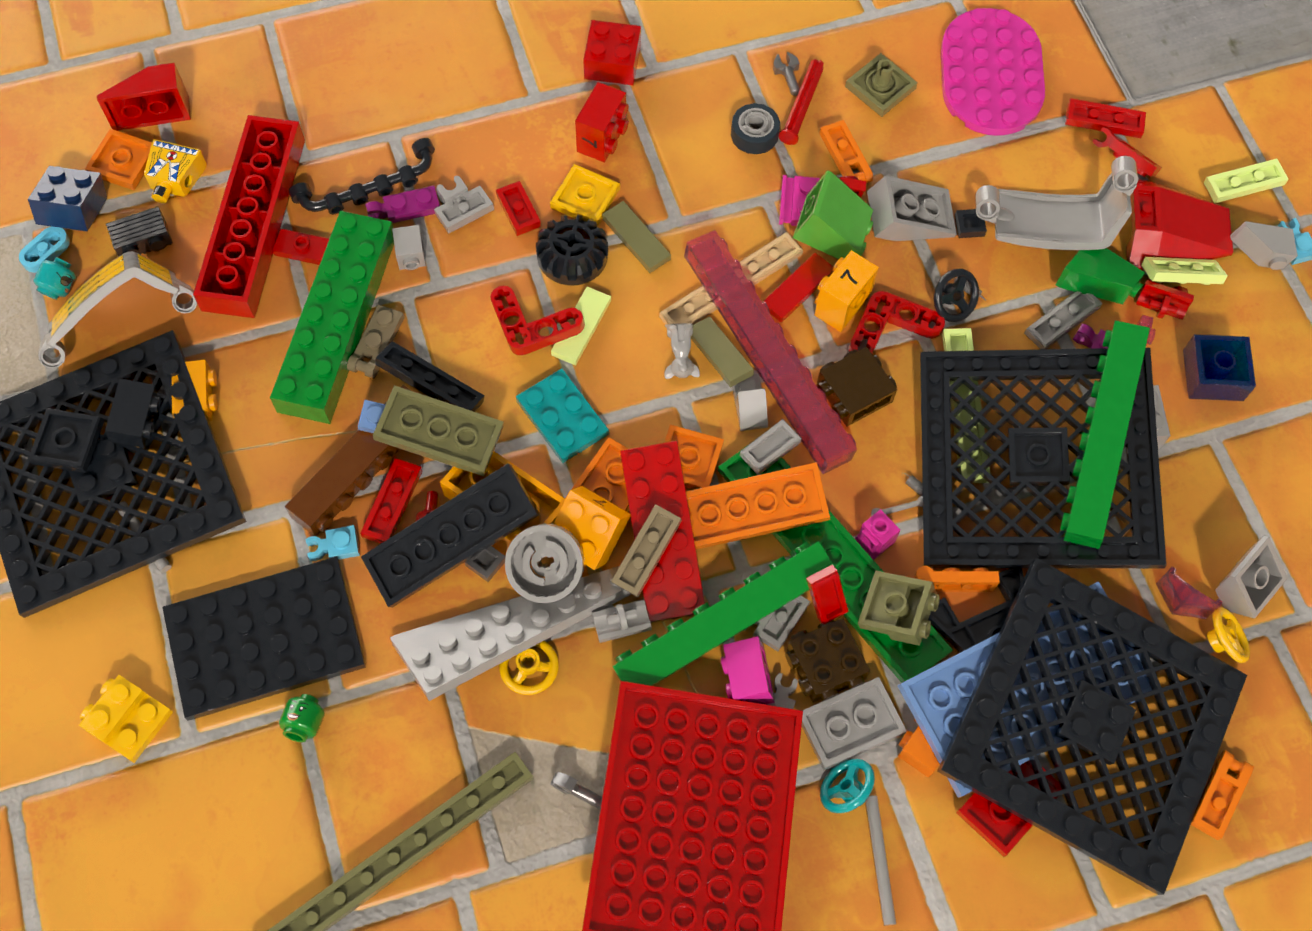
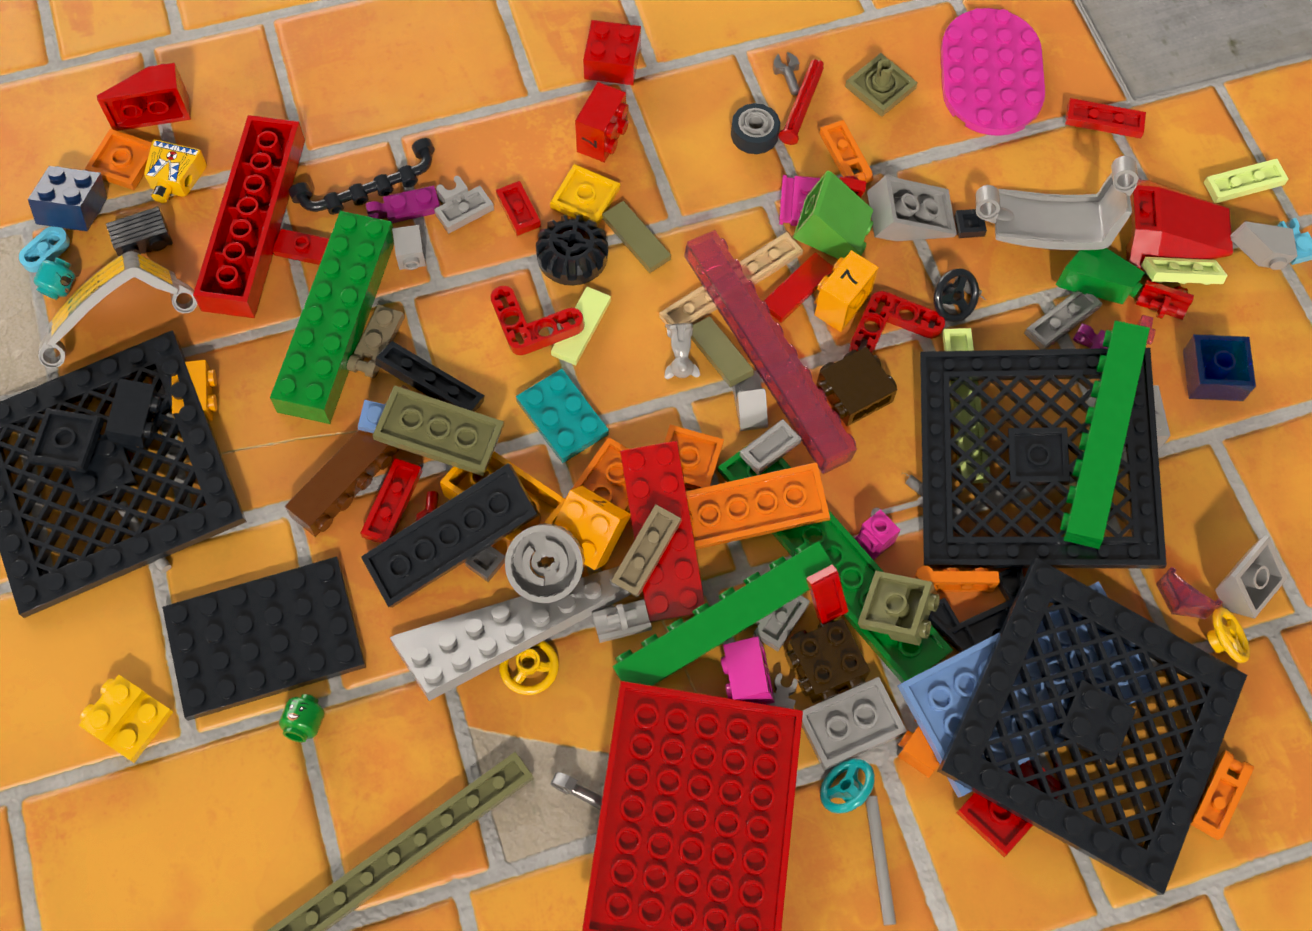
medium azure plate [305,525,360,561] -> none
red plate [1093,127,1162,178] -> none

